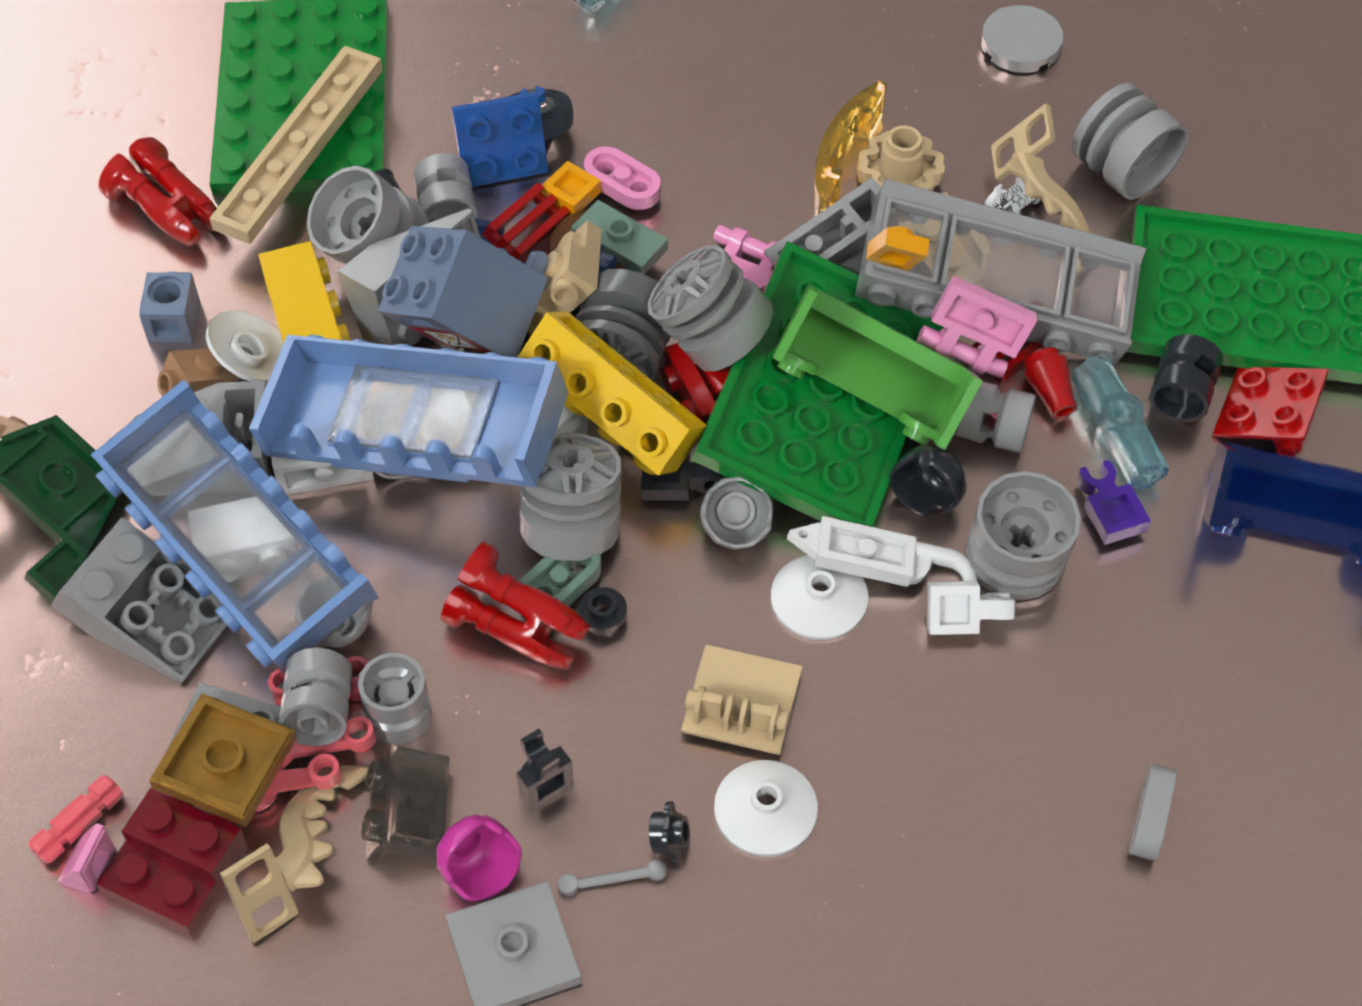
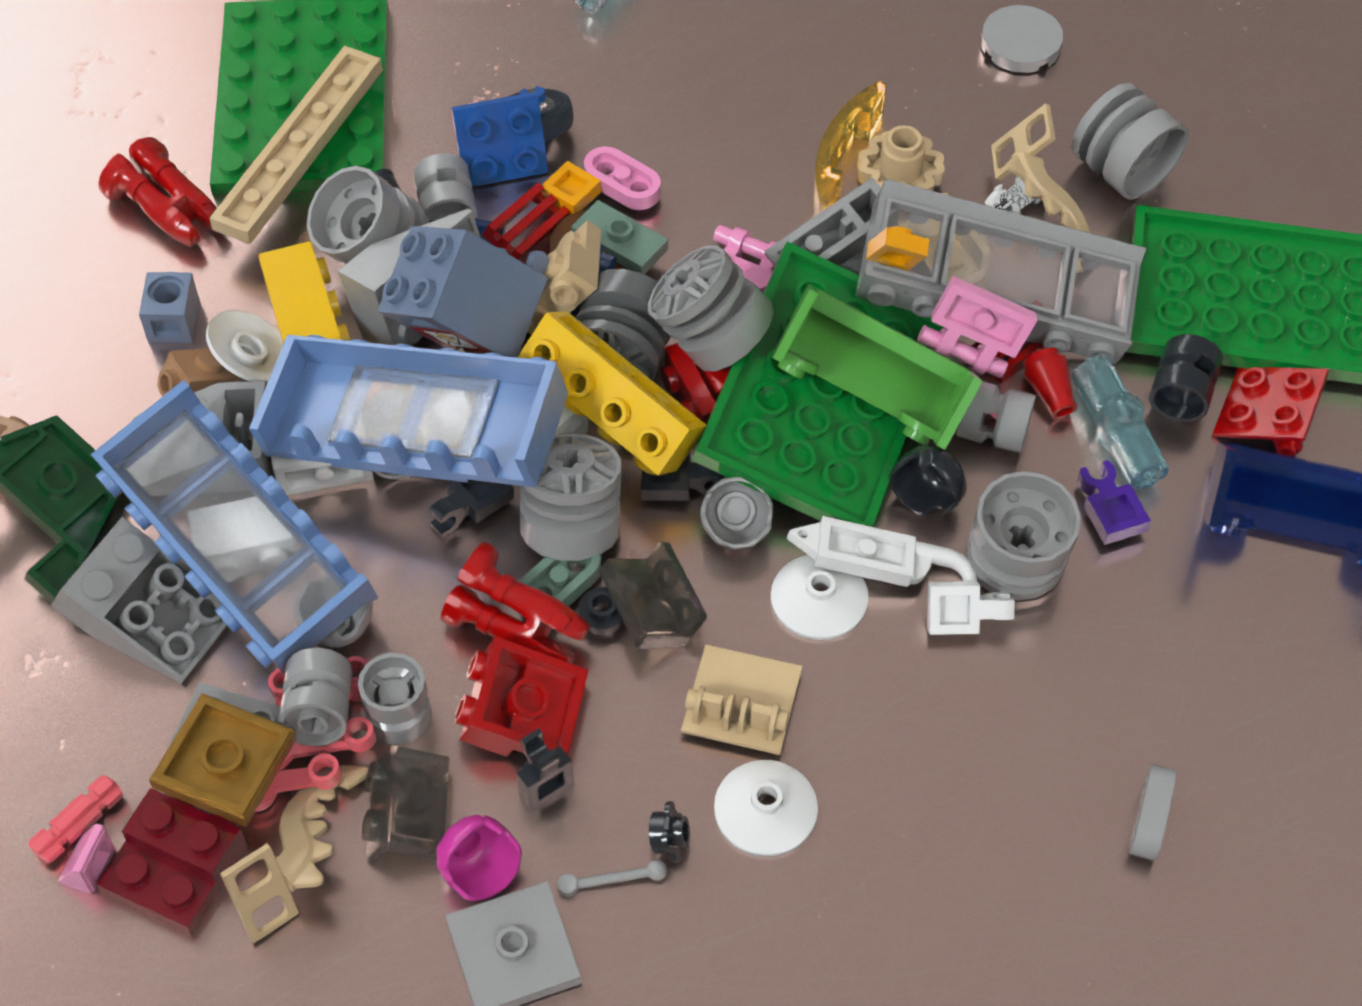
none -> black plate [429,480,514,538]
none -> red plate [454,636,589,757]
none -> clear smoke bracket [599,542,707,649]

